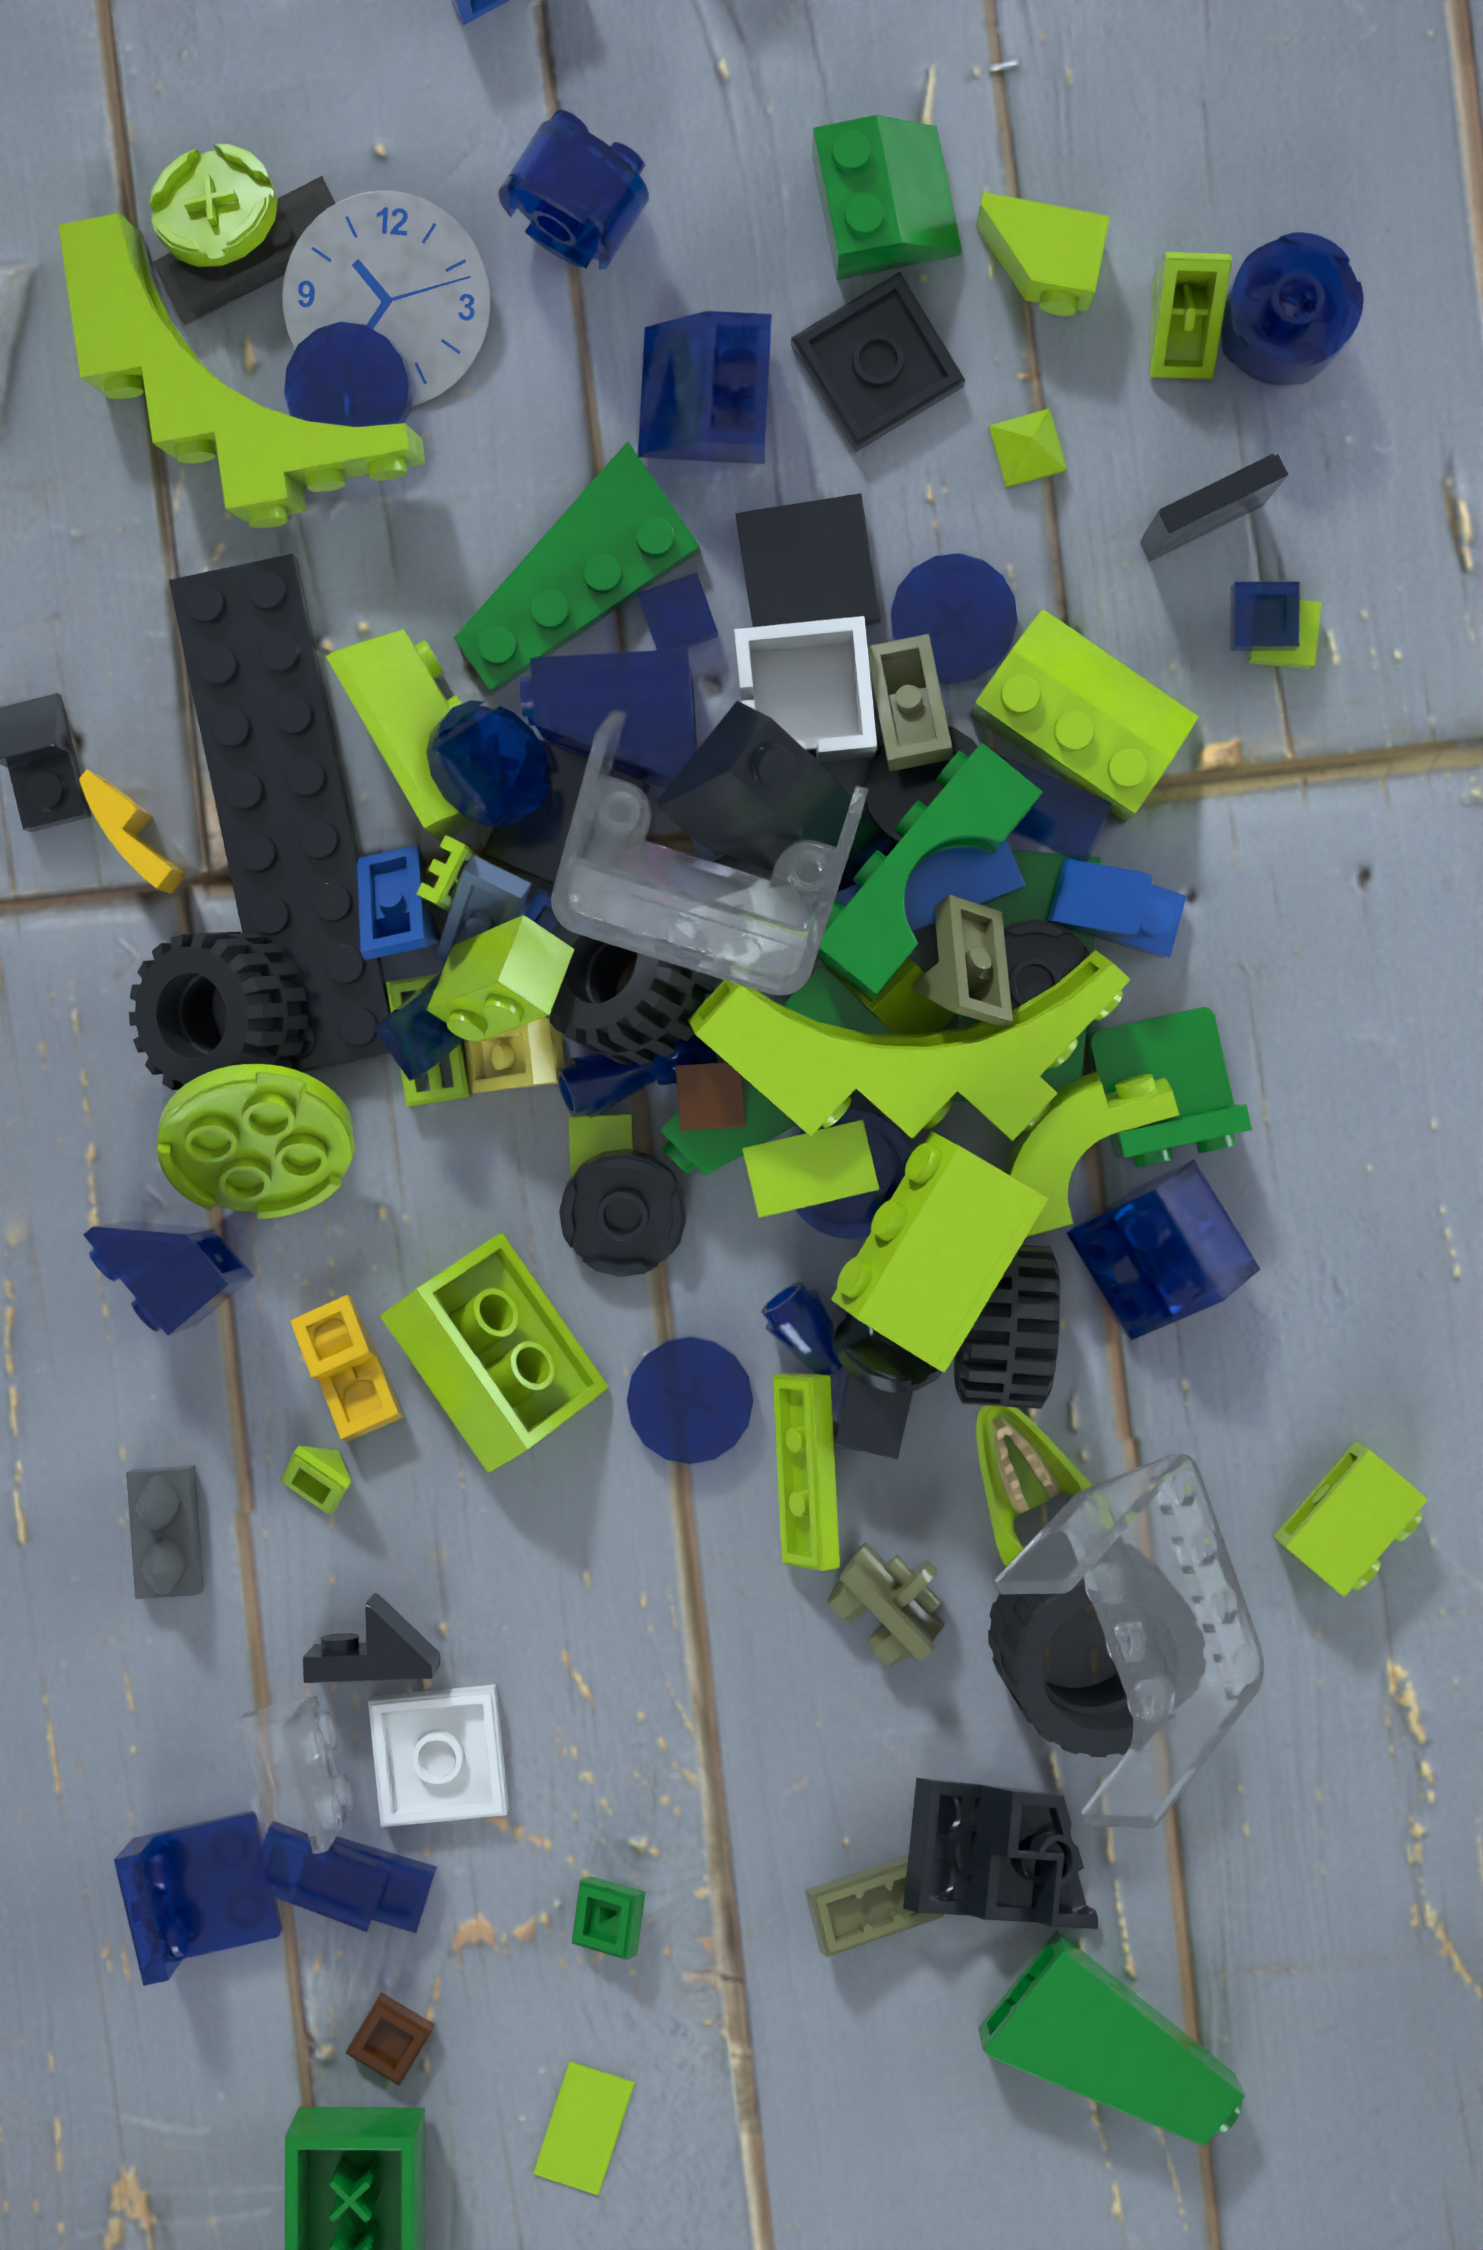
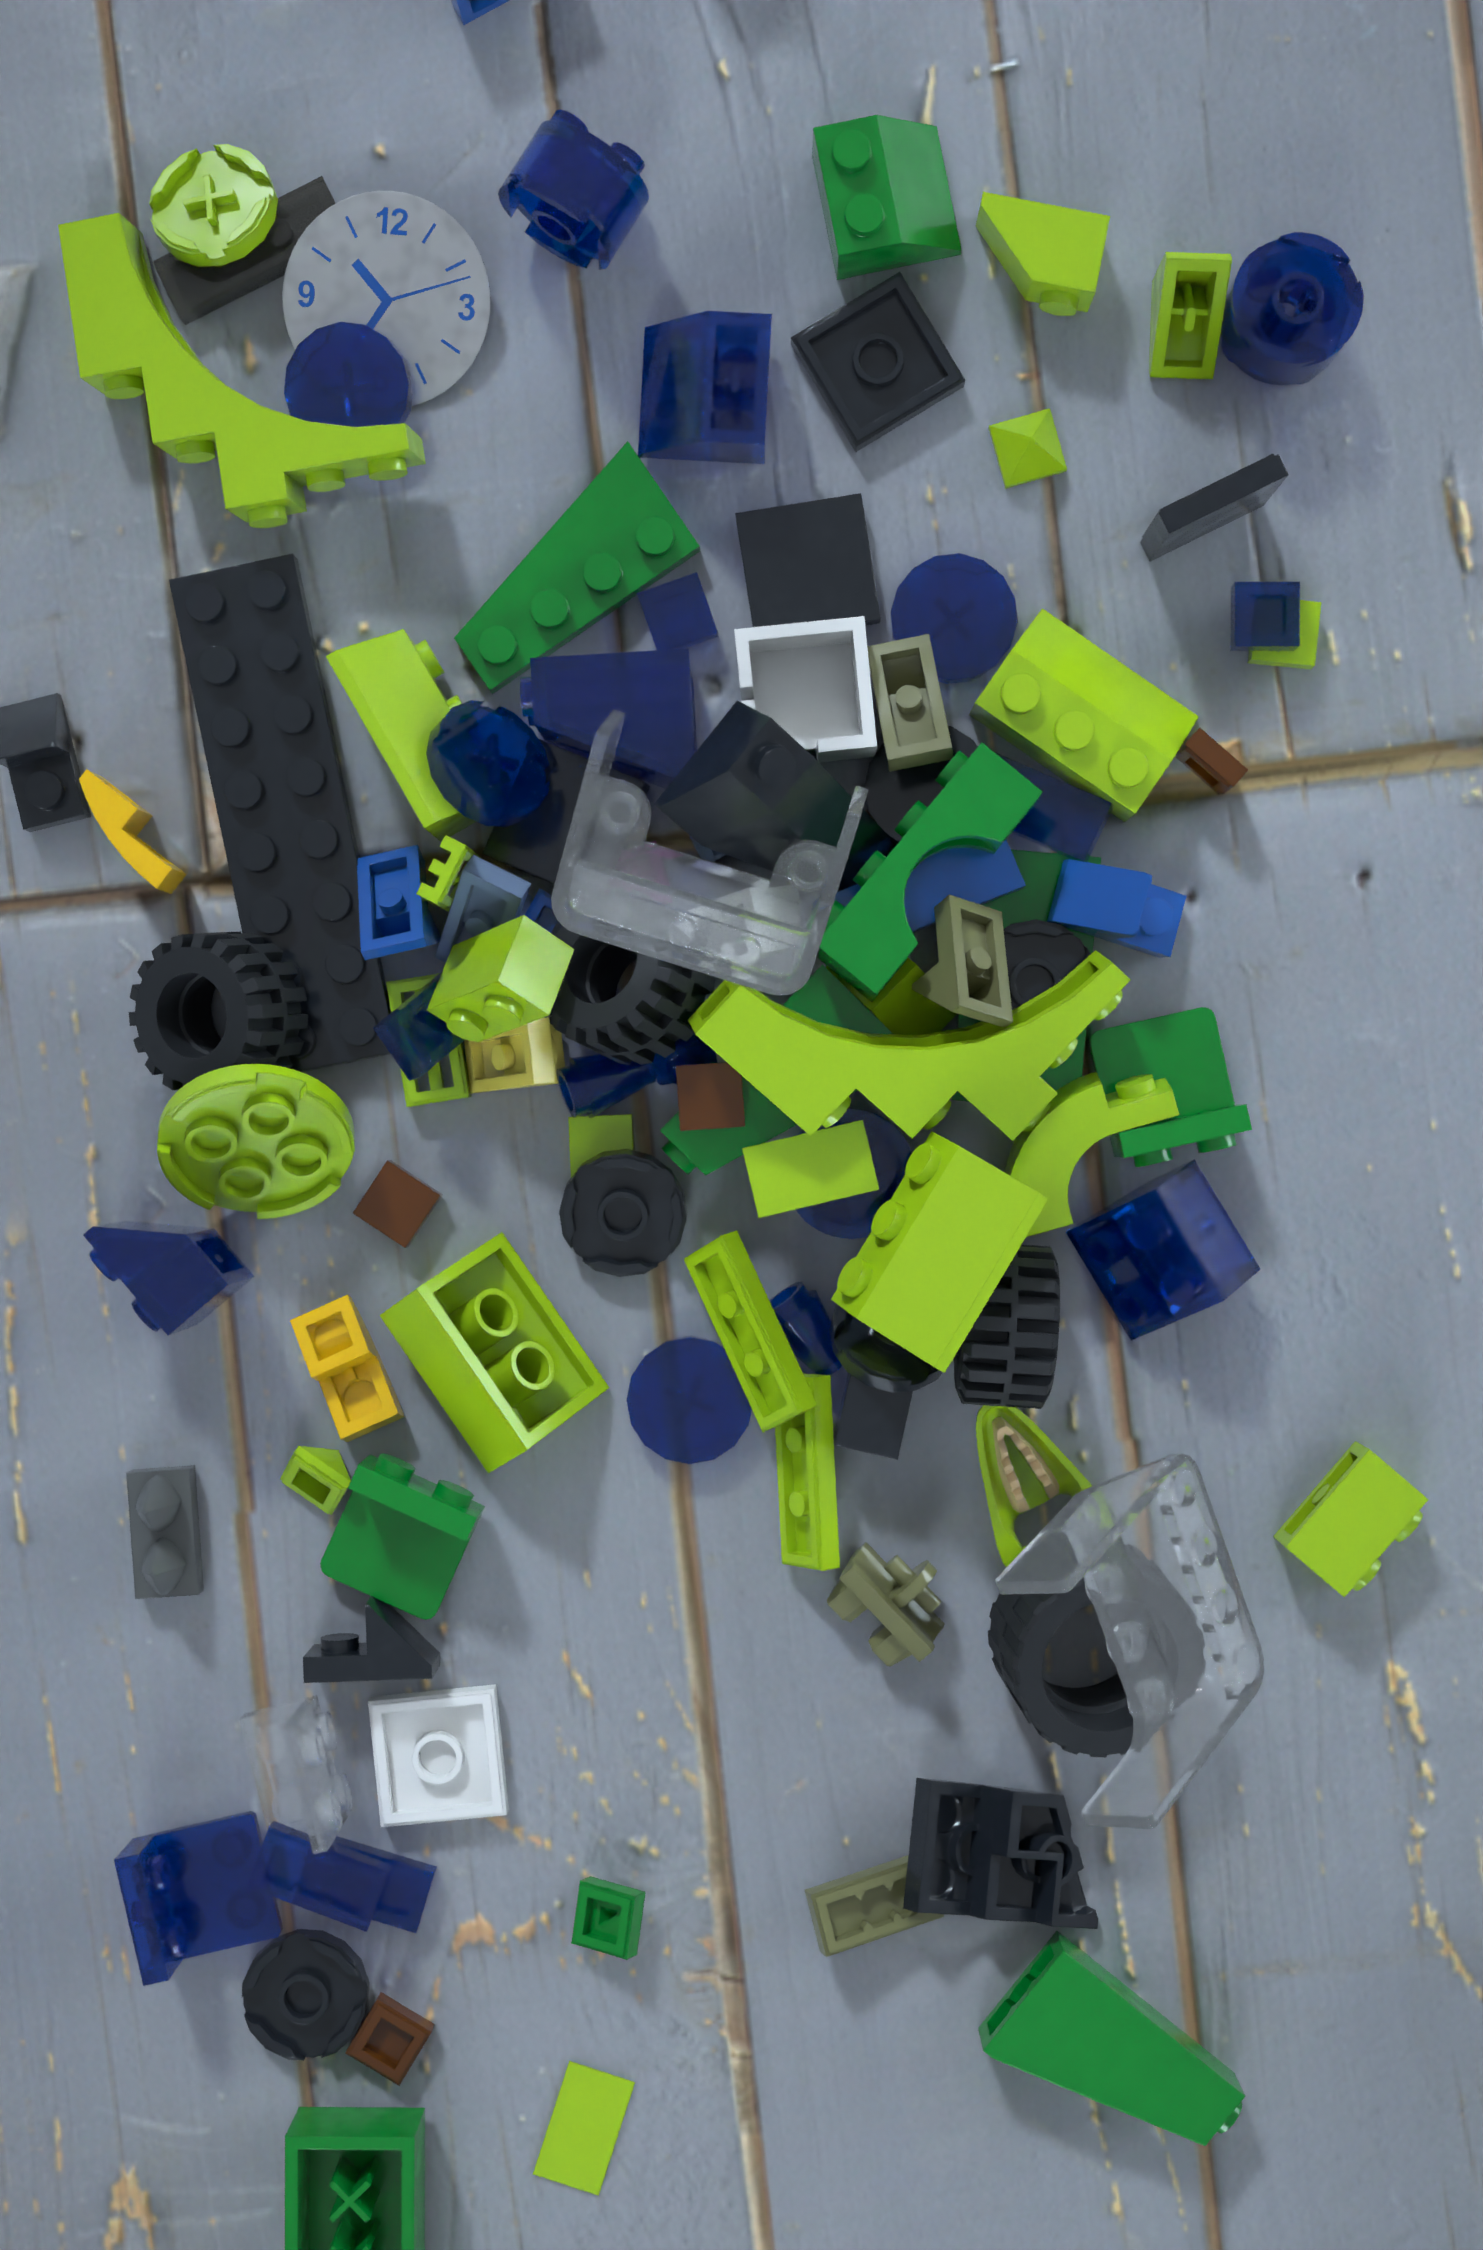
none -> black tile [242,1929,370,2061]
none -> green bracket [320,1453,485,1620]
none -> reddish brown tile [353,1160,443,1248]
none -> lime tile [684,1230,818,1432]
none -> reddish brown tile [1176,727,1248,795]

